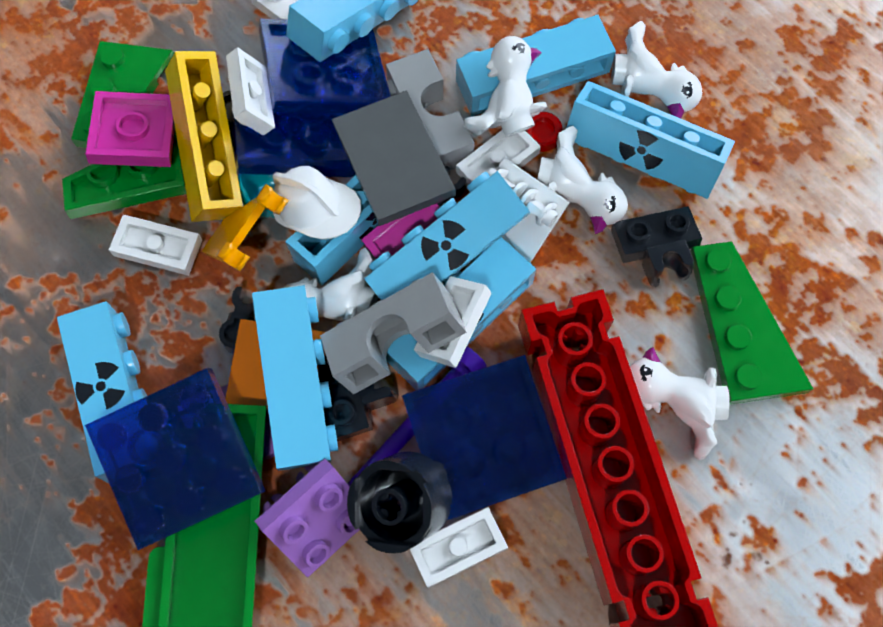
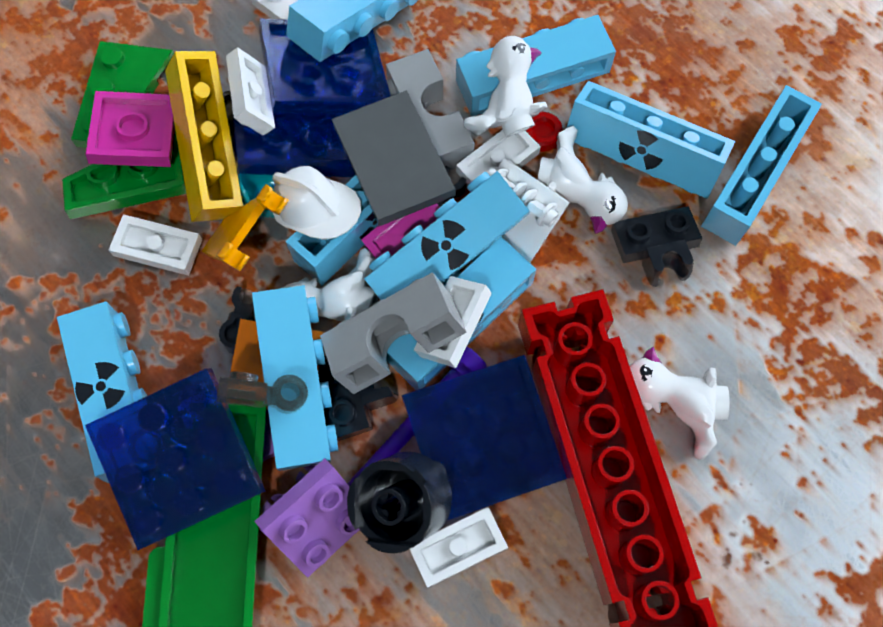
white animal [611,21,702,119] -> none
green wing [690,241,814,405] -> none
none -> clear smoke plate [217,372,308,414]
none -> medium azure brick [701,85,822,246]

